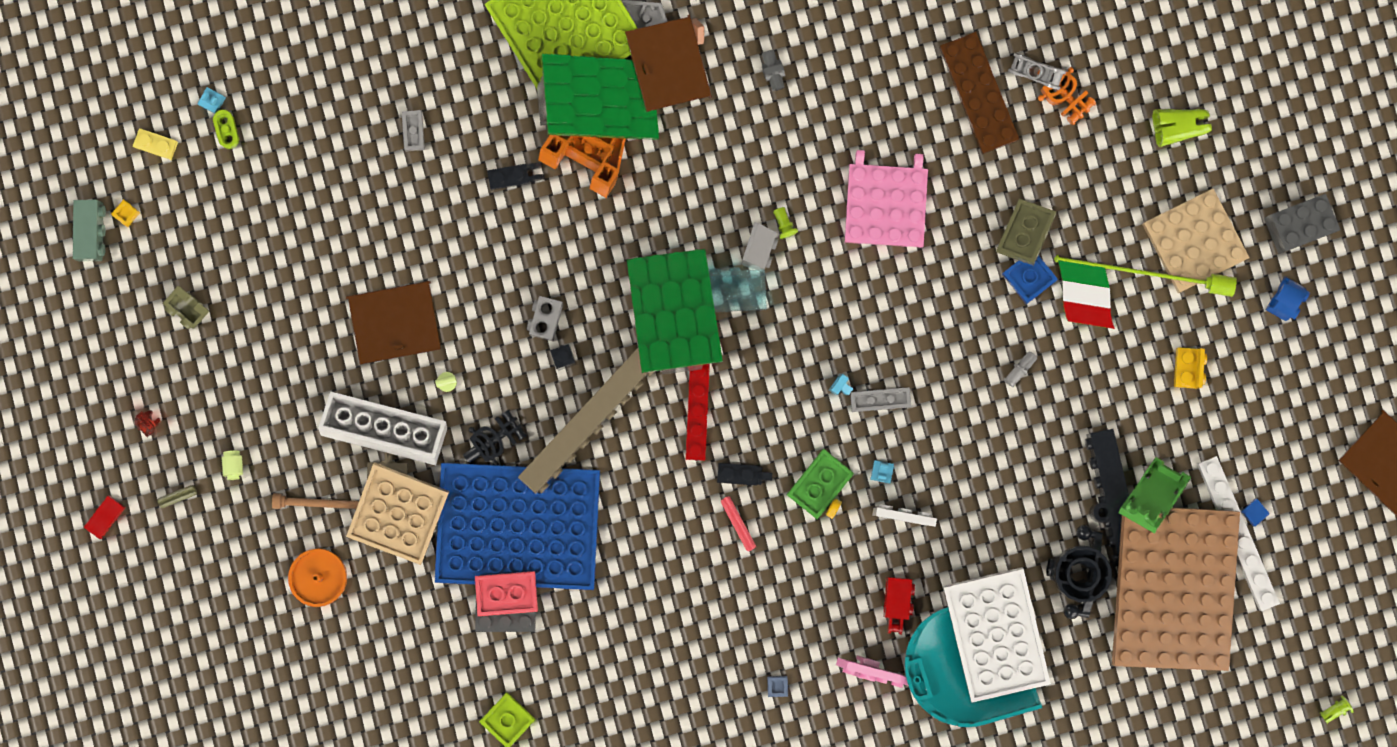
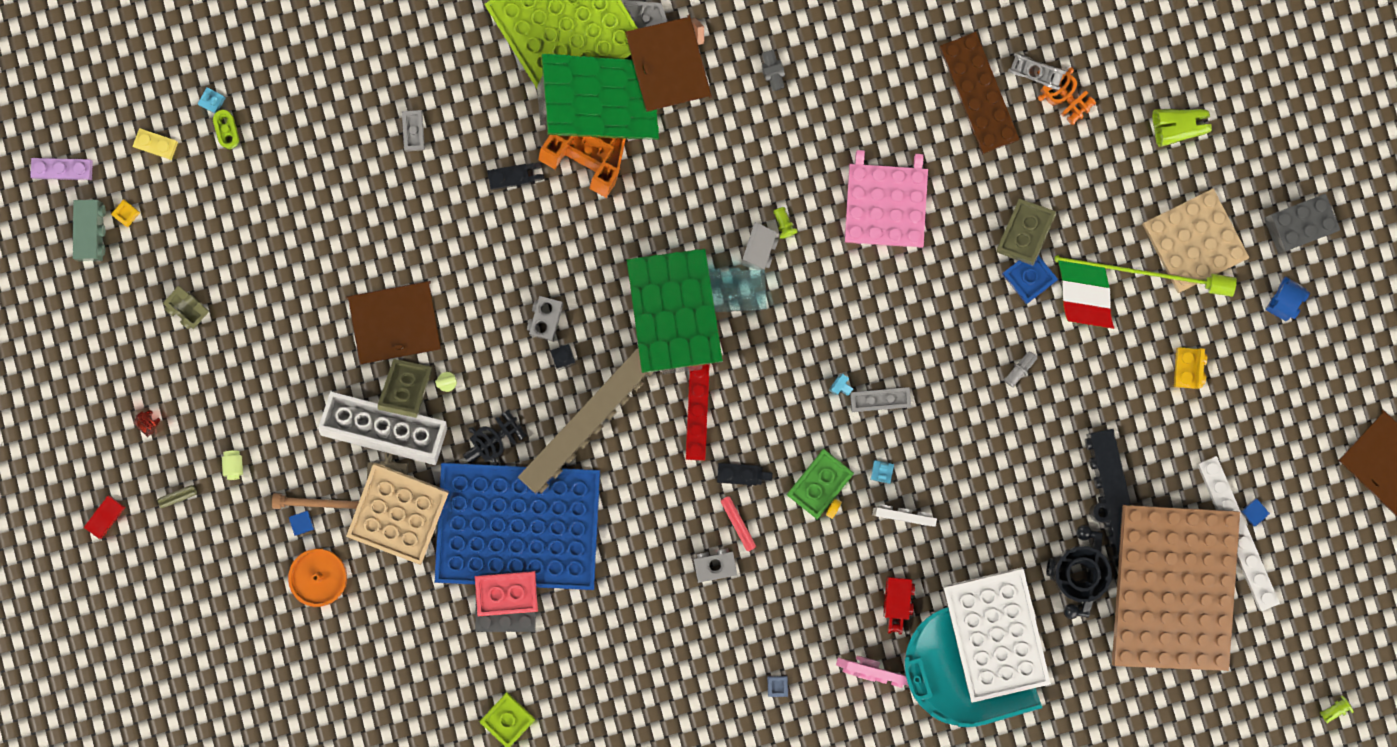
bright green piece [1119,457,1191,534] -> none
none -> lavender plate [31,158,93,180]
none -> blue tile [289,511,315,536]
none -> olive plate [378,359,432,418]
none -> light grey brick [694,548,737,583]

